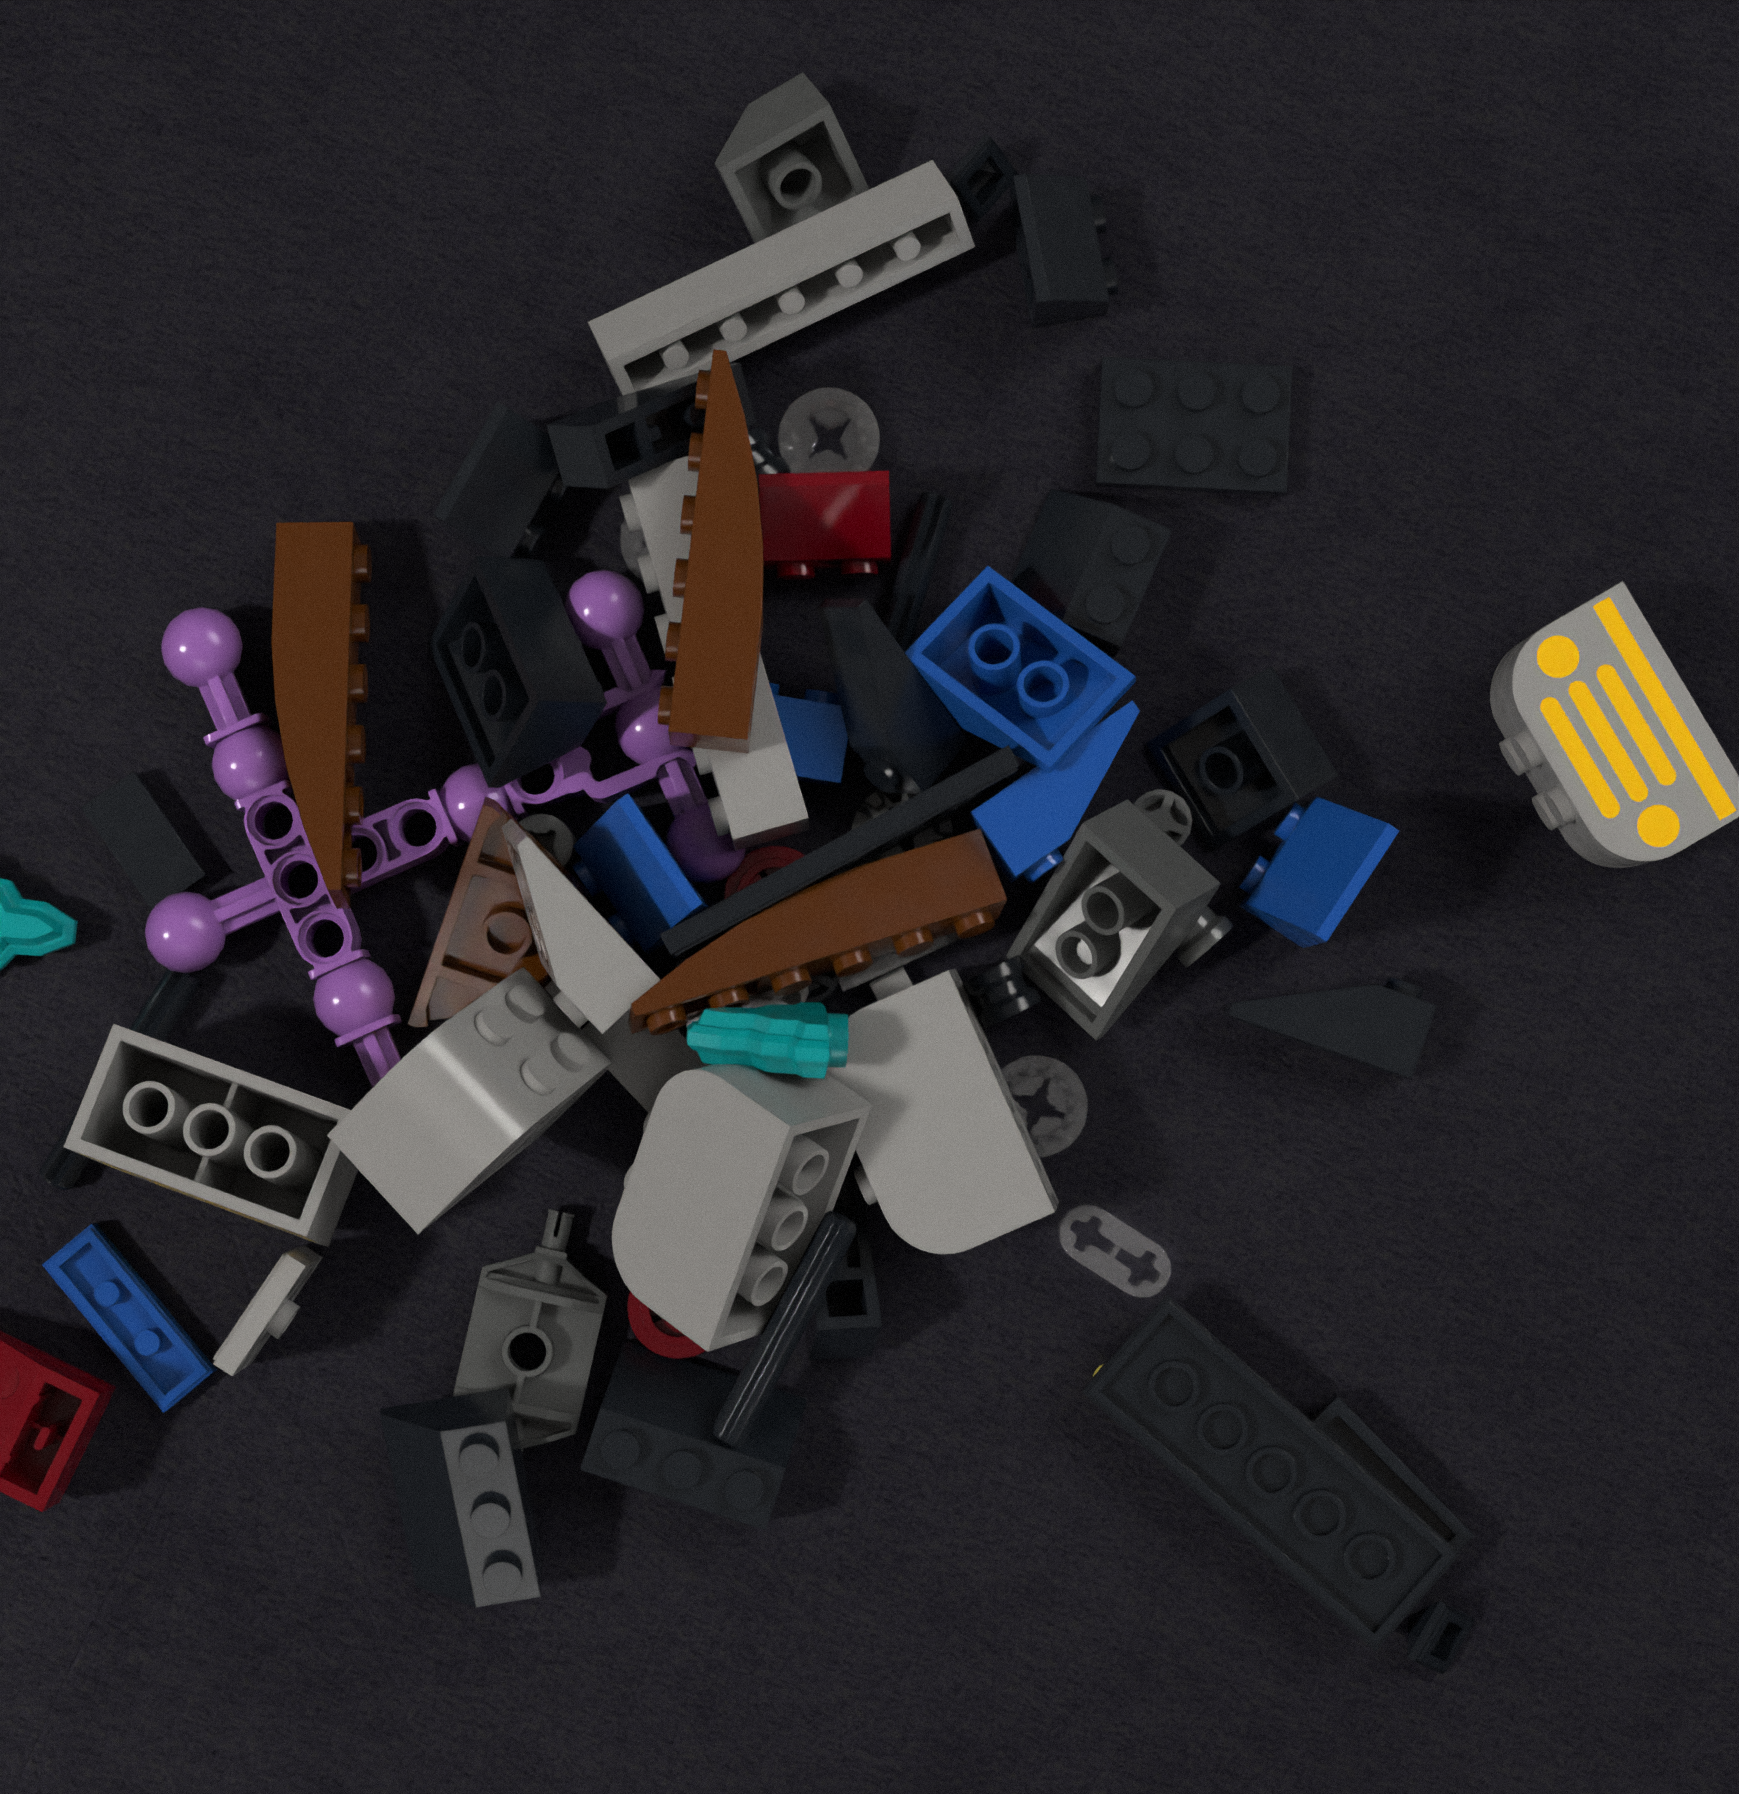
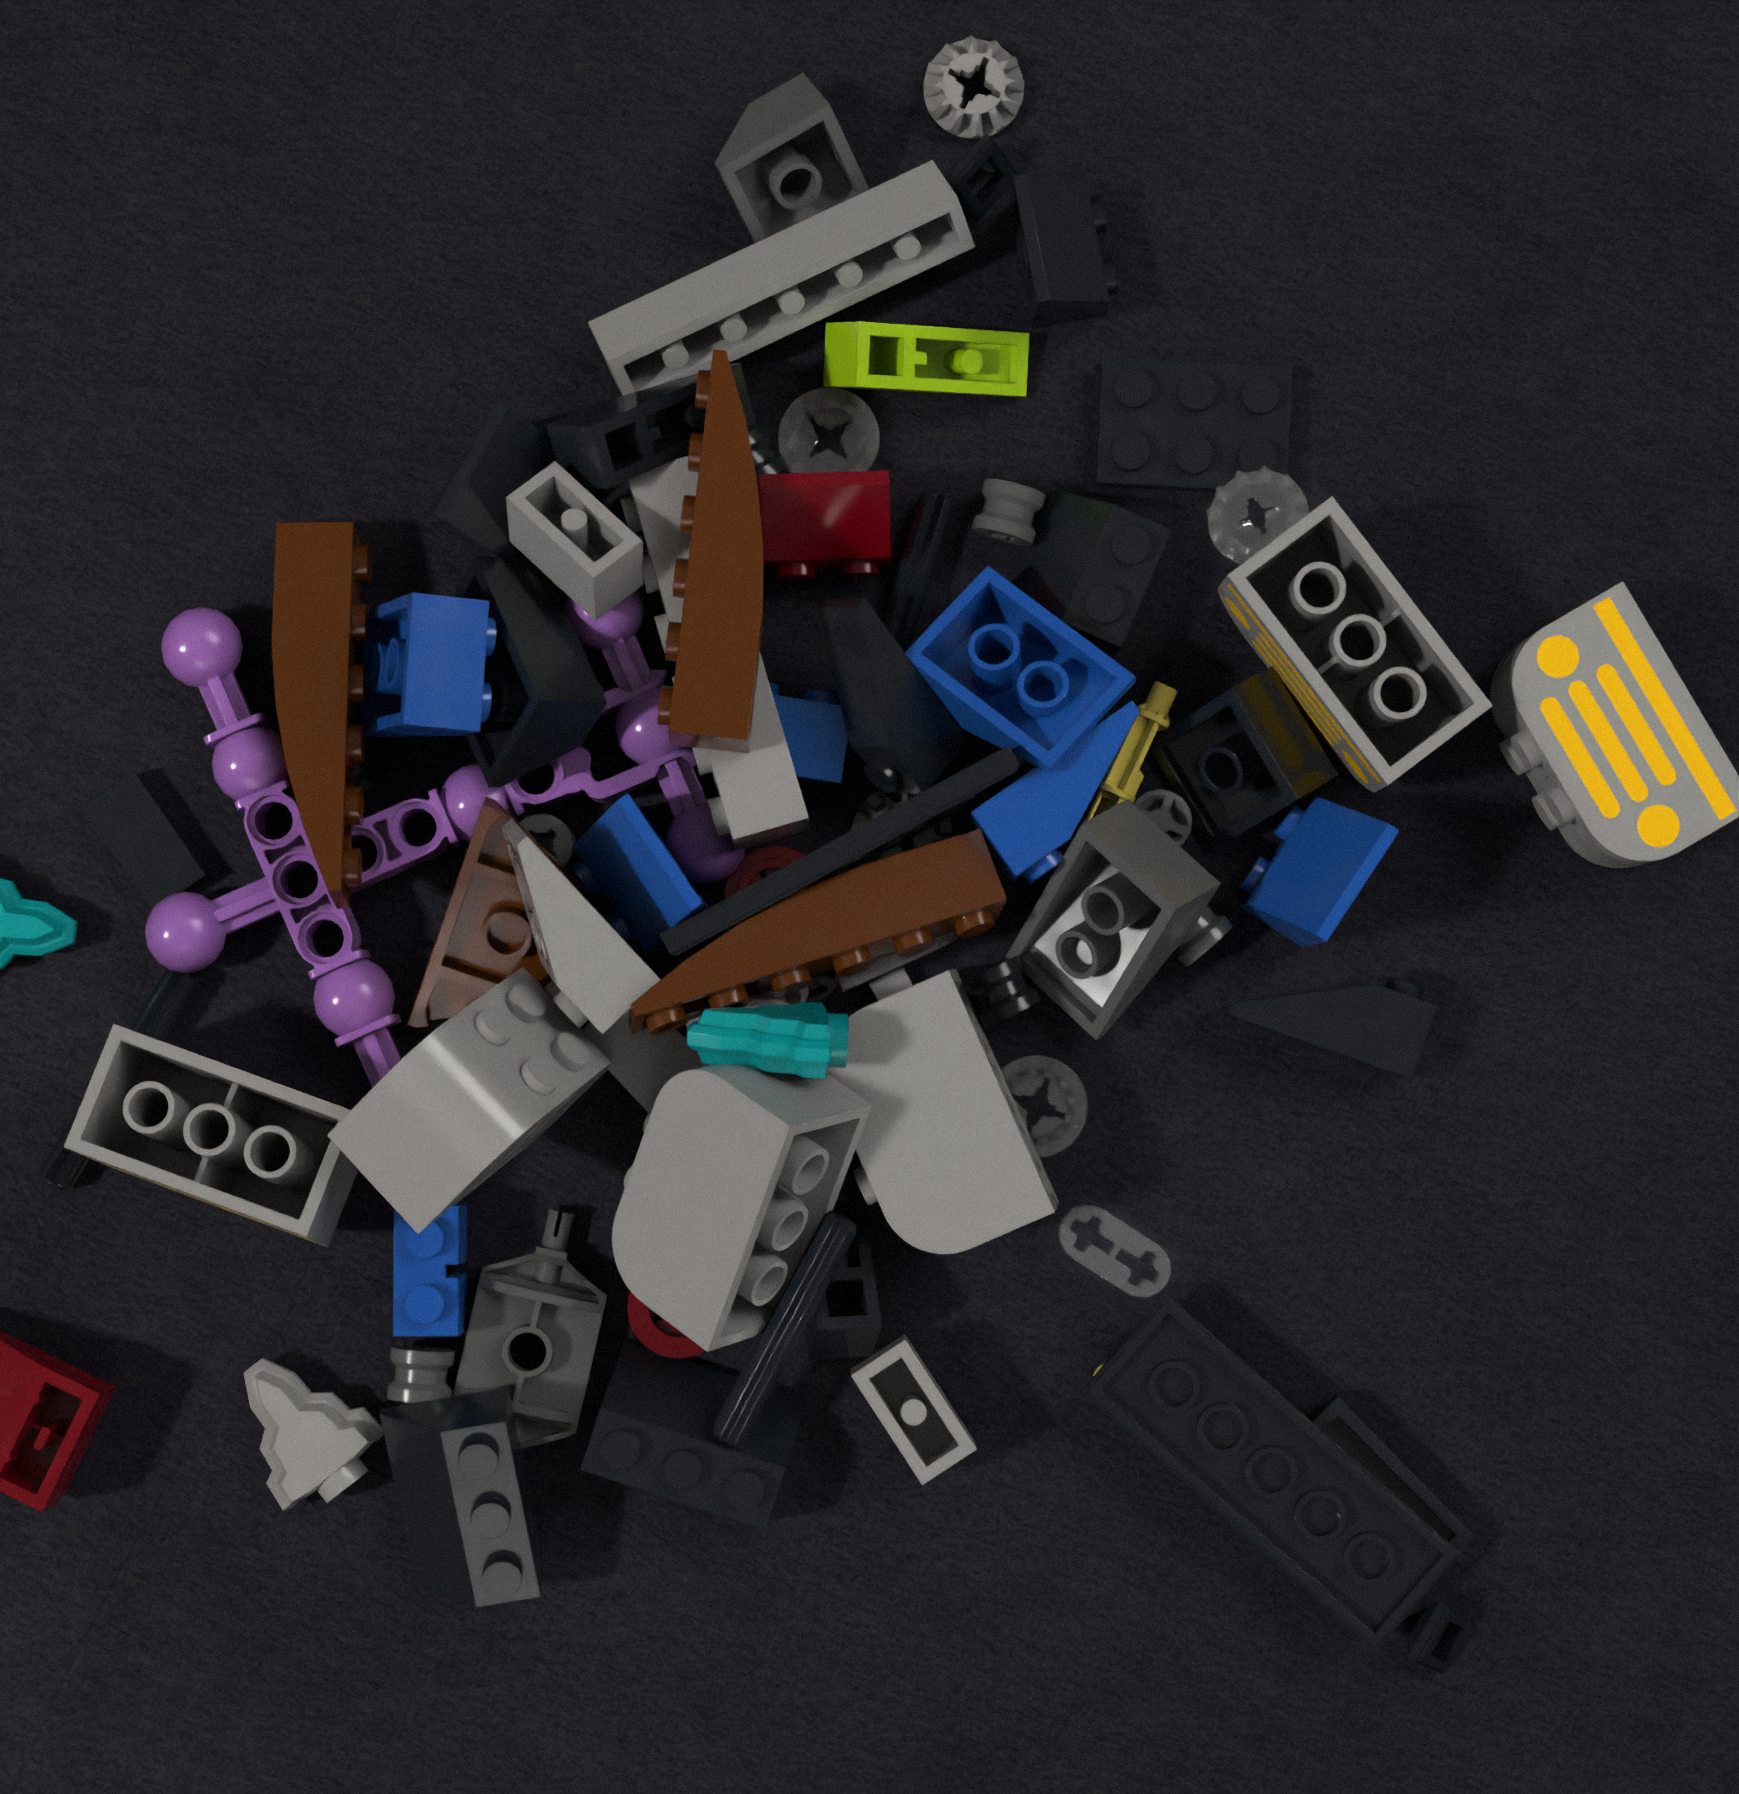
blue tile [42,1223,217,1413] -> none
light grey plate [213,1245,323,1376] -> none
none -> light grey rock [244,1358,384,1511]
none -> blue slope [357,592,496,737]
none -> dark grey wheel [387,1345,455,1403]
none -> blue piece [393,1203,467,1337]
none -> light grey brick [506,461,644,621]
none -> lime slope [823,321,1030,397]
none -> light grey brick [851,1334,977,1485]
none -> light grey gear [923,35,1024,139]
none -> dark grey wheel [972,479,1046,546]
none -> light yellow piece [1084,681,1178,822]
none -> clear gear [1206,465,1309,564]
none -> light grey brick [1218,496,1493,792]

